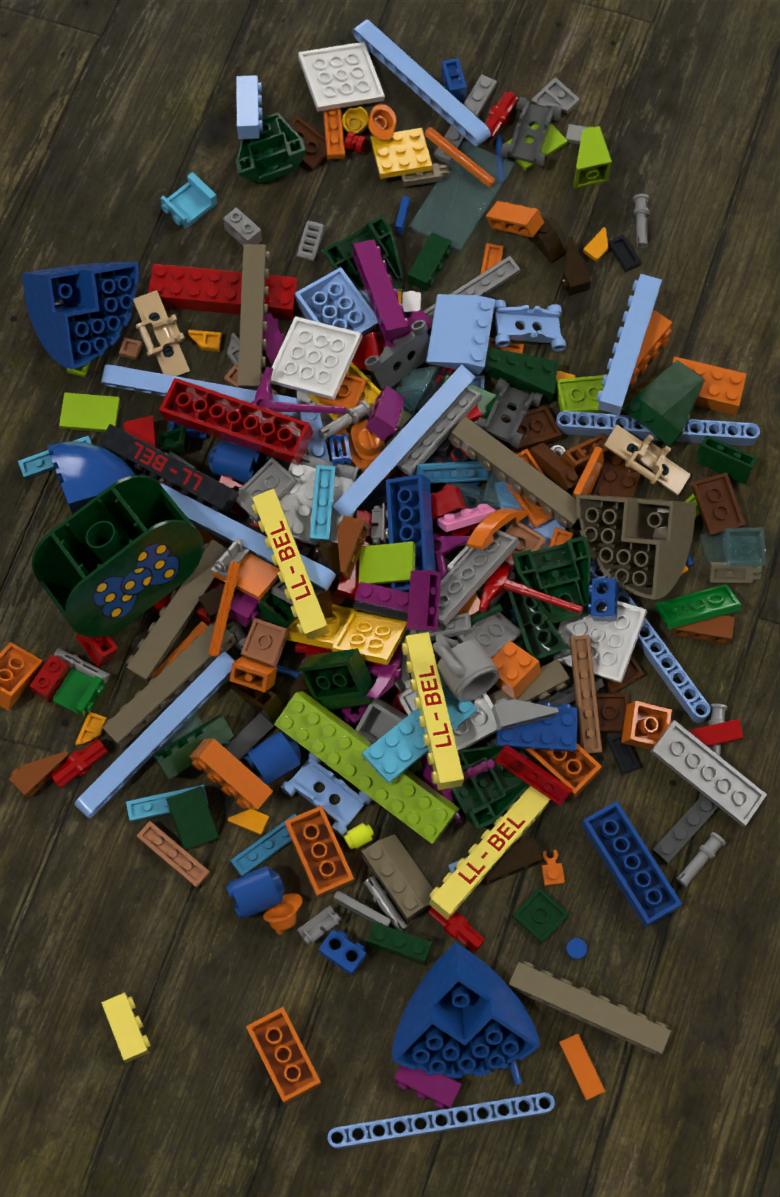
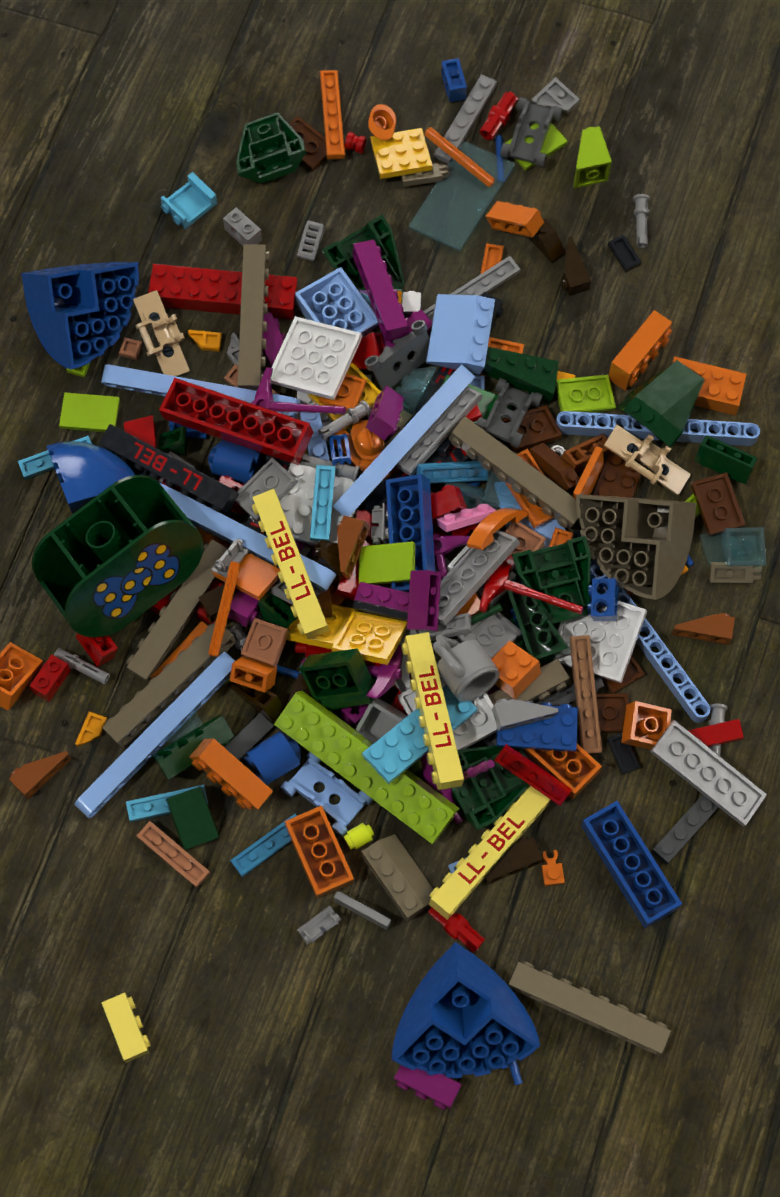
red piece [50,739,108,789] -> none
green bracket [53,668,105,718] -> none
blue cylinder [226,866,284,919] -> none
light orange tile [227,809,269,836] -> none
light blue brick [236,76,263,139] -> none
orange brick [246,1007,321,1105] -> none
orange piece [263,893,303,934] -> none
white plate [298,42,385,112] -> none
blue brick [318,930,366,976] -> none
light blue beam [328,1093,554,1149] -> none
yellow hair [342,106,369,134] -> none
light blue beam [352,19,491,147] -> none
light grey pin [364,876,408,931] -> none
dark green brick [367,922,432,966] -> none
blue tile [395,196,410,236] -> none
dark green brick [408,232,453,292] -> none
light blue piece [493,300,567,352] -> none
dark green tile [512,887,569,945] -> none
orange tile [559,1034,605,1101] -> none
light grey tile [566,124,588,145] -> none
blue tile [566,938,587,960] -> none
light orange tile [583,227,608,262] -> none
light blue brick [596,274,662,415] -> none
green tile [655,584,741,630] -> none
light grey pin [676,832,726,887] -> none

